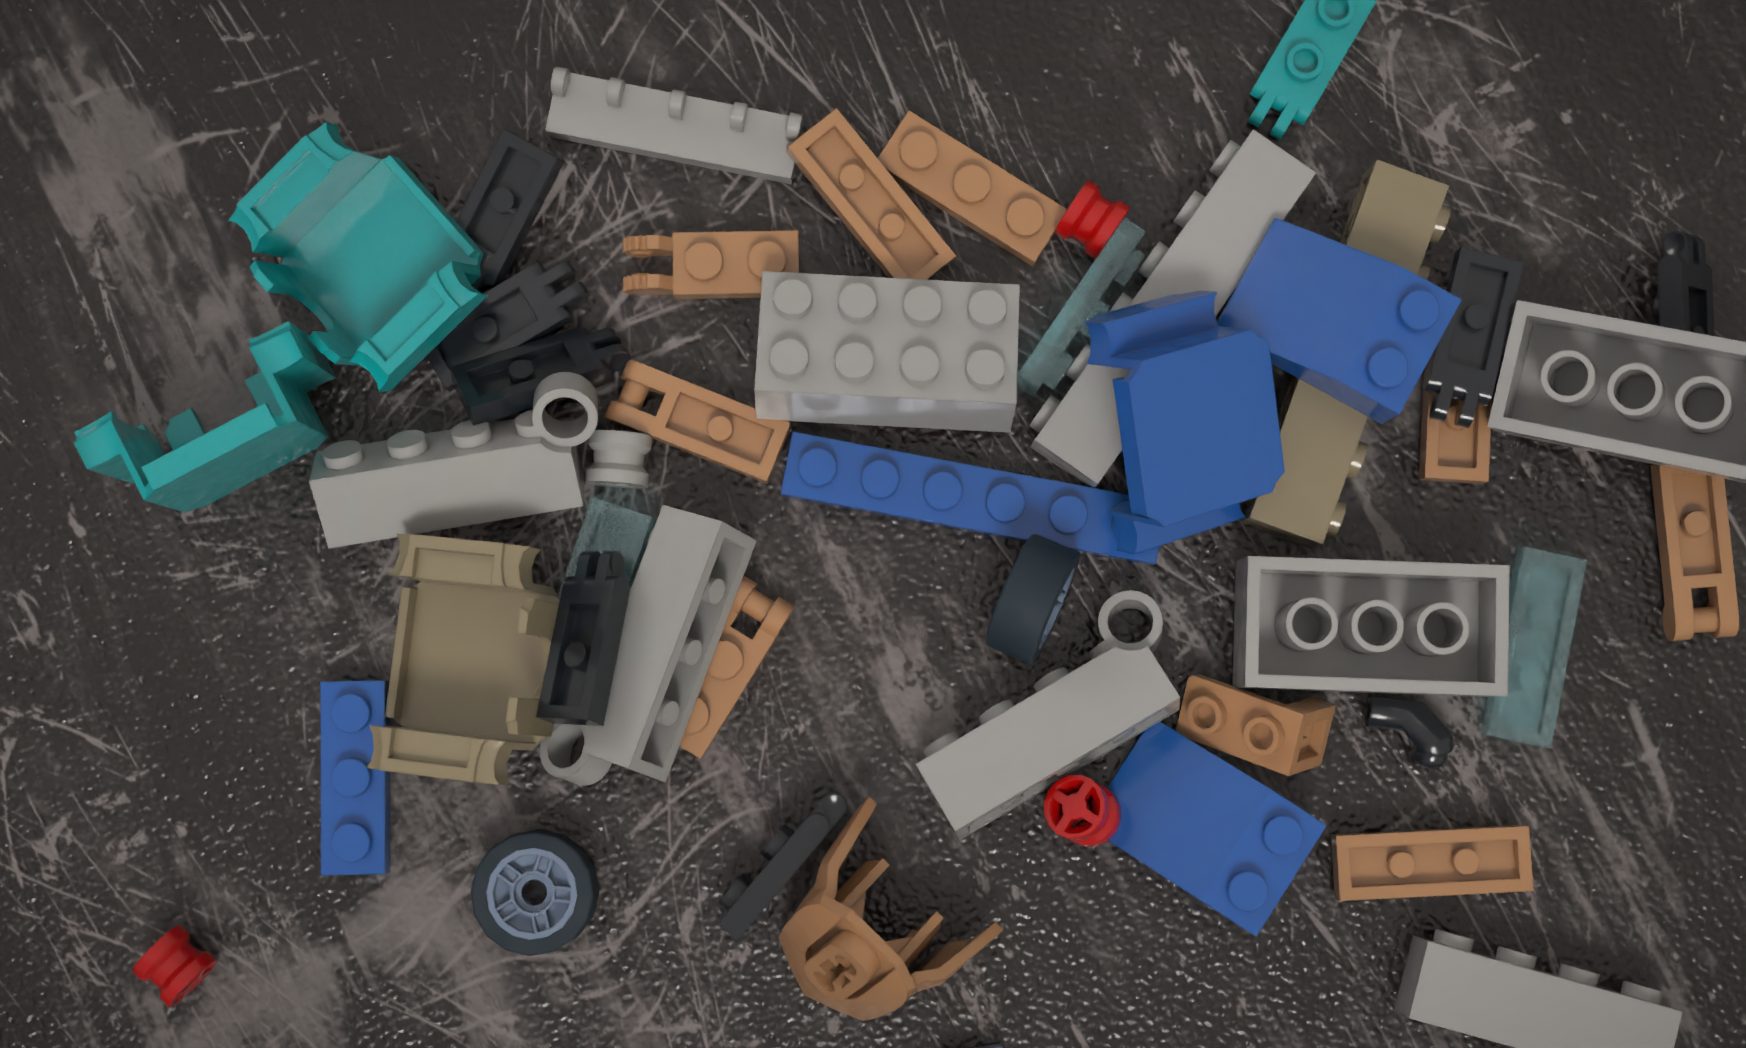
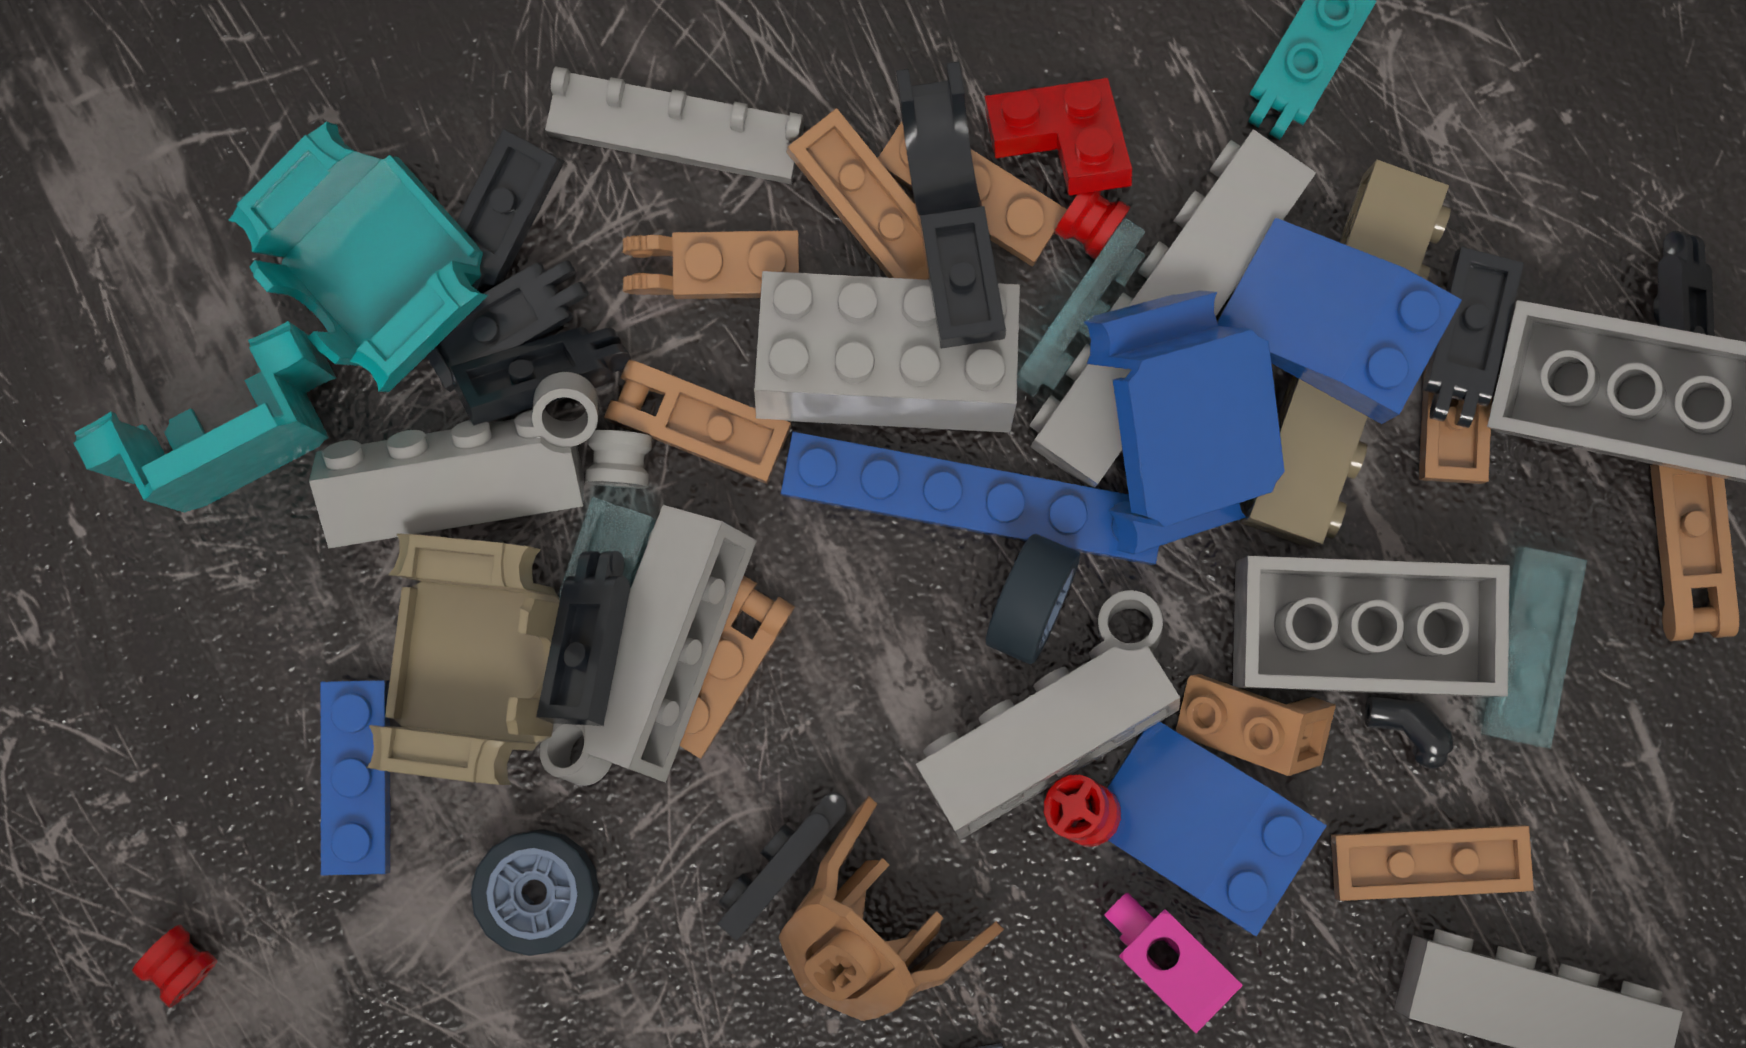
none -> black piece [896,61,1006,349]
none -> red plate [984,78,1132,195]
none -> dark pink torso [1100,892,1243,1033]

